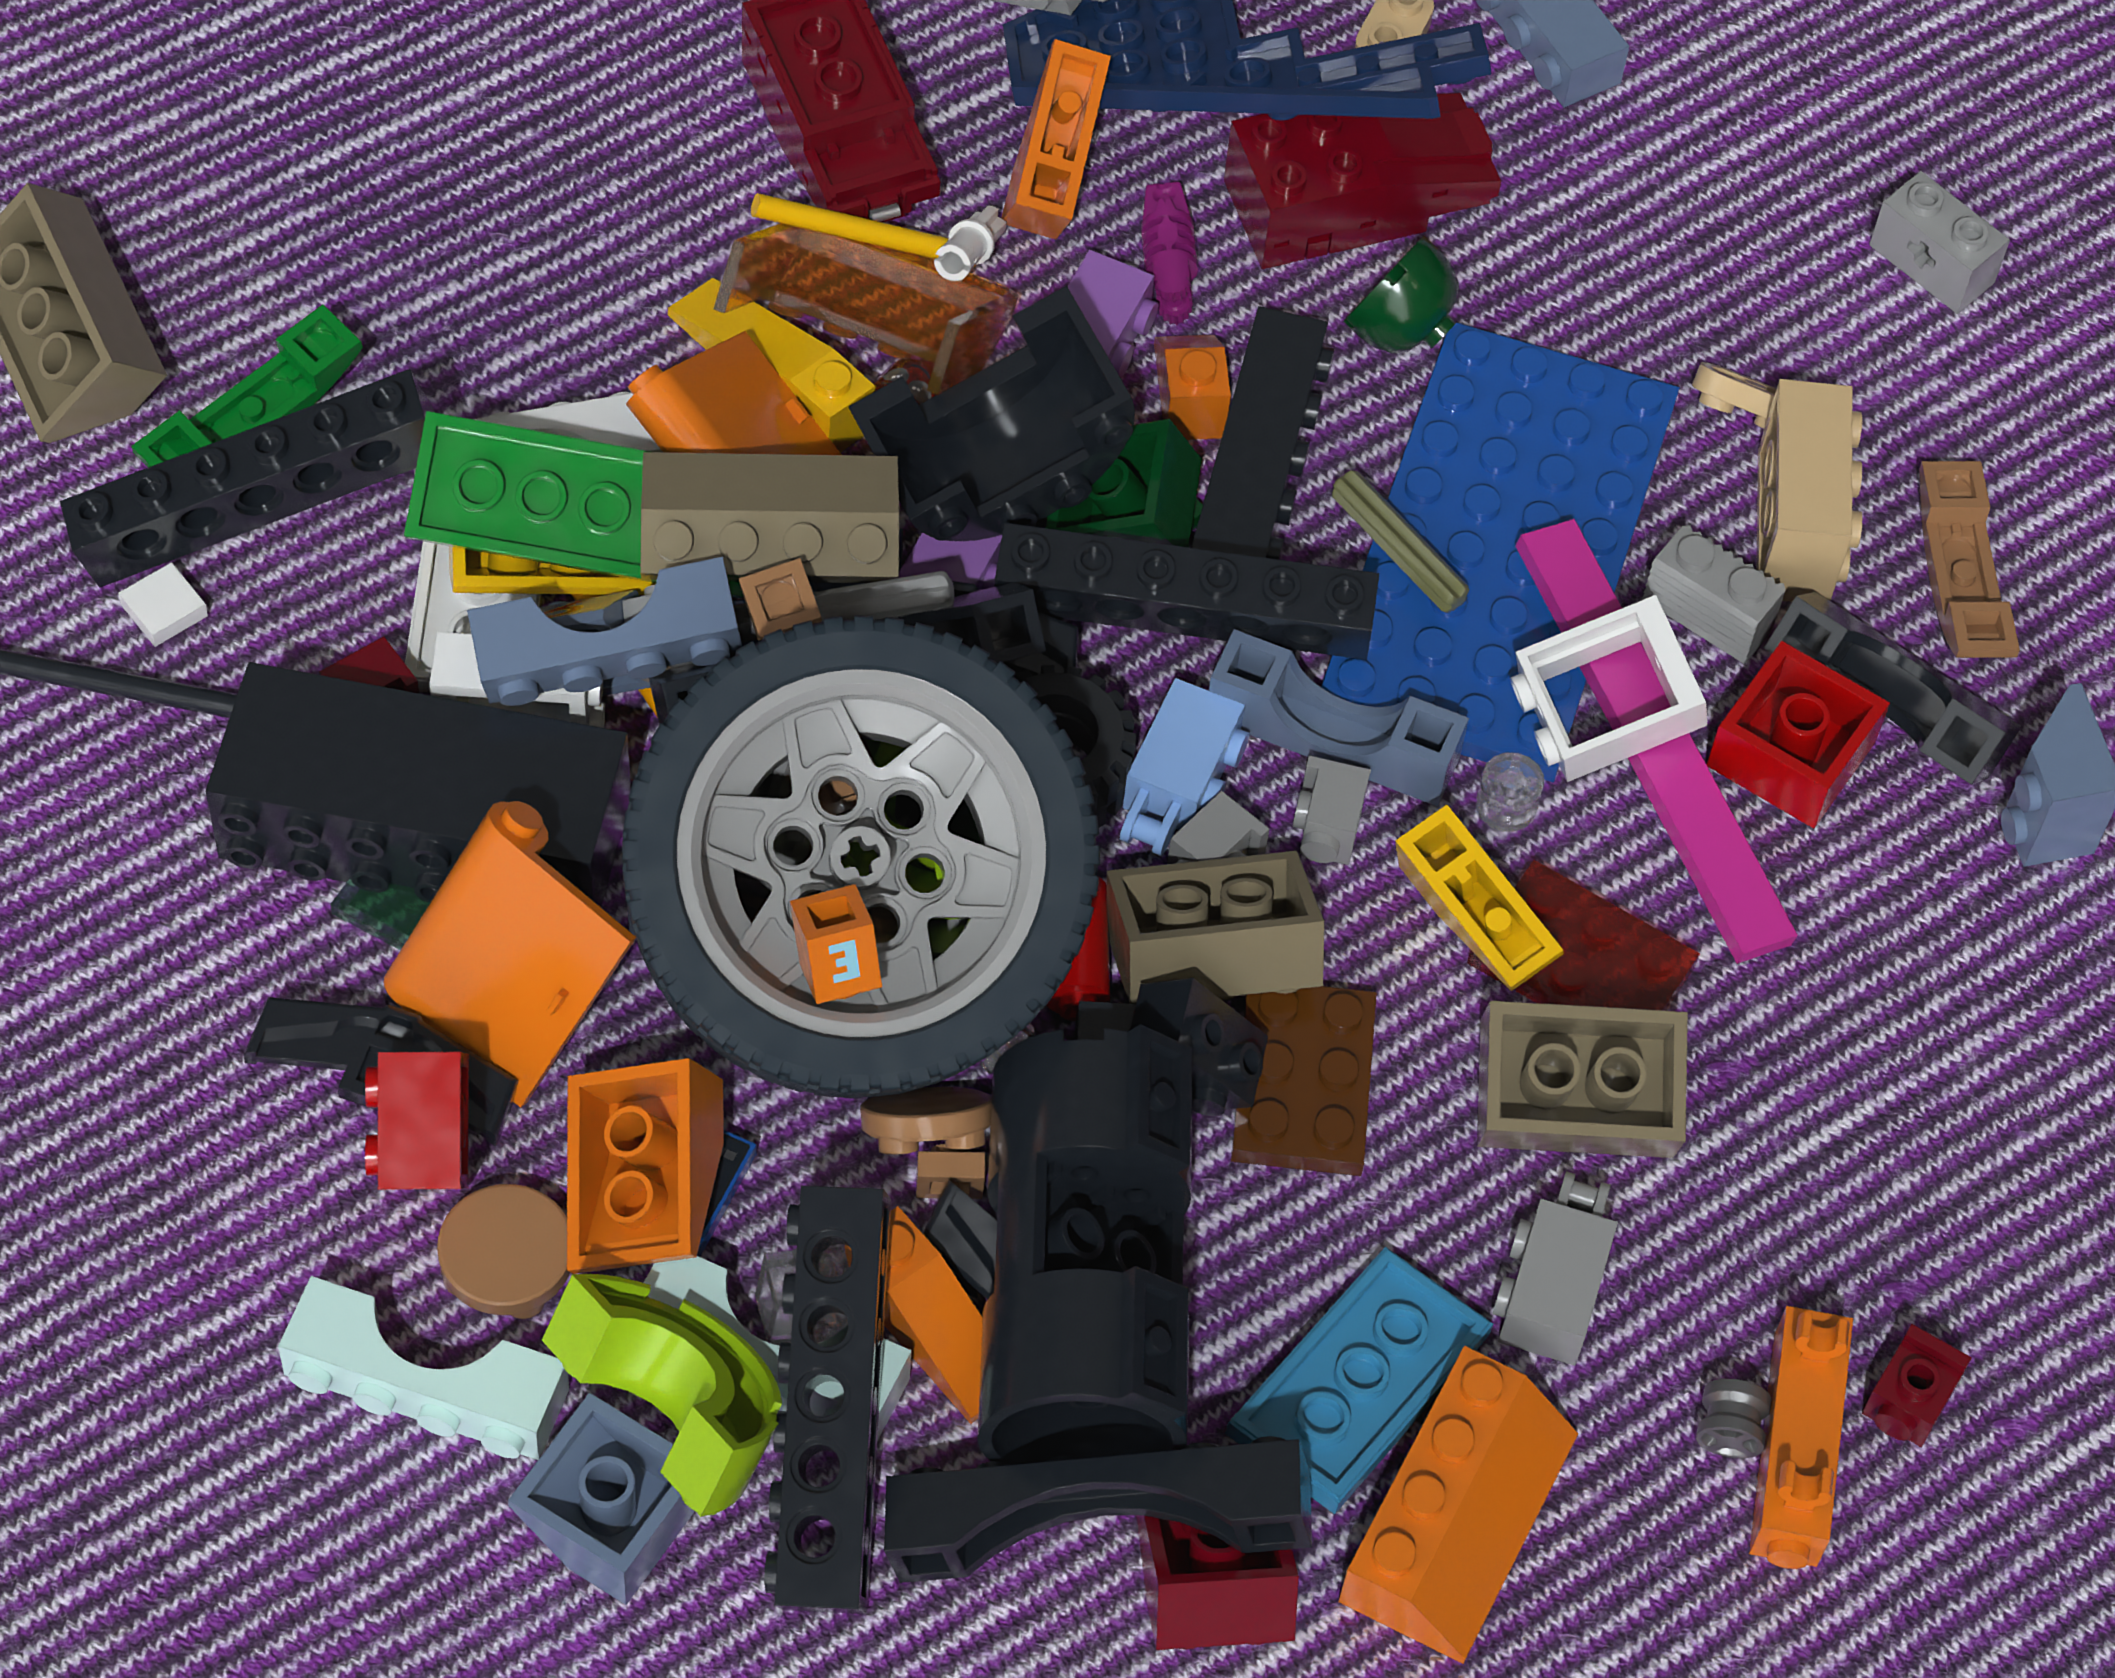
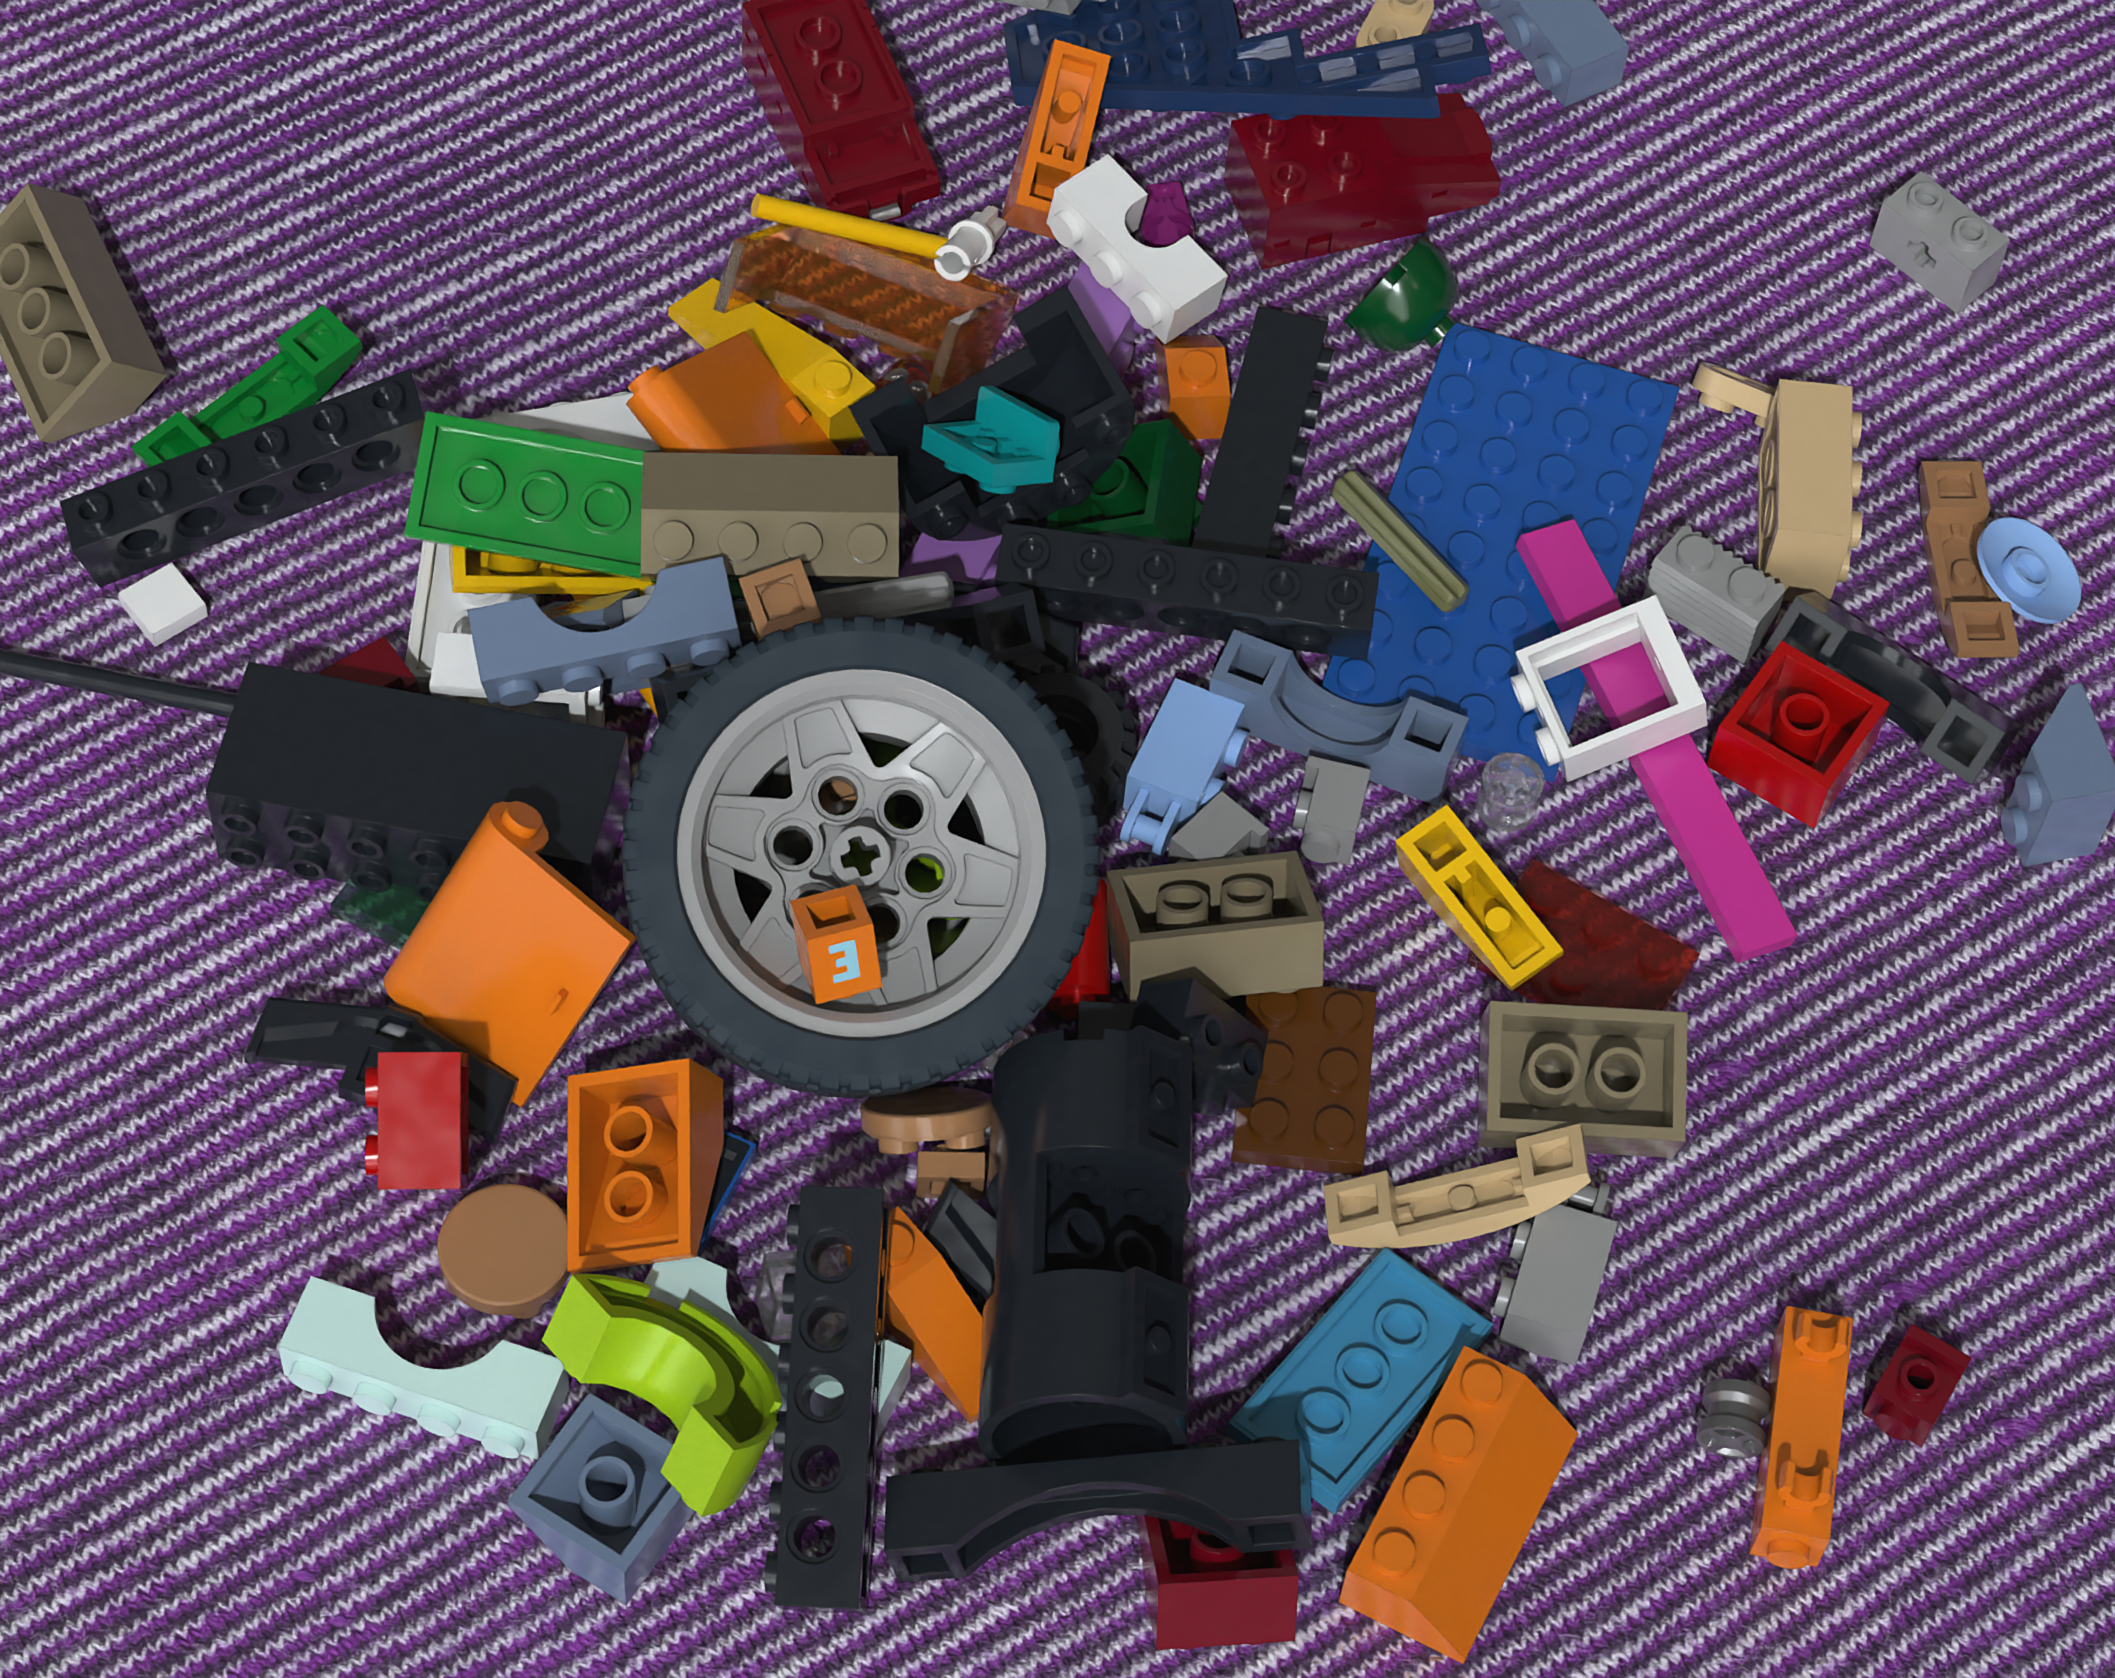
none -> teal bracket [921,385,1060,494]
none -> white arch [1046,154,1228,344]
none -> tan slope [1323,1124,1591,1248]
none -> light blue dish [1977,517,2081,624]

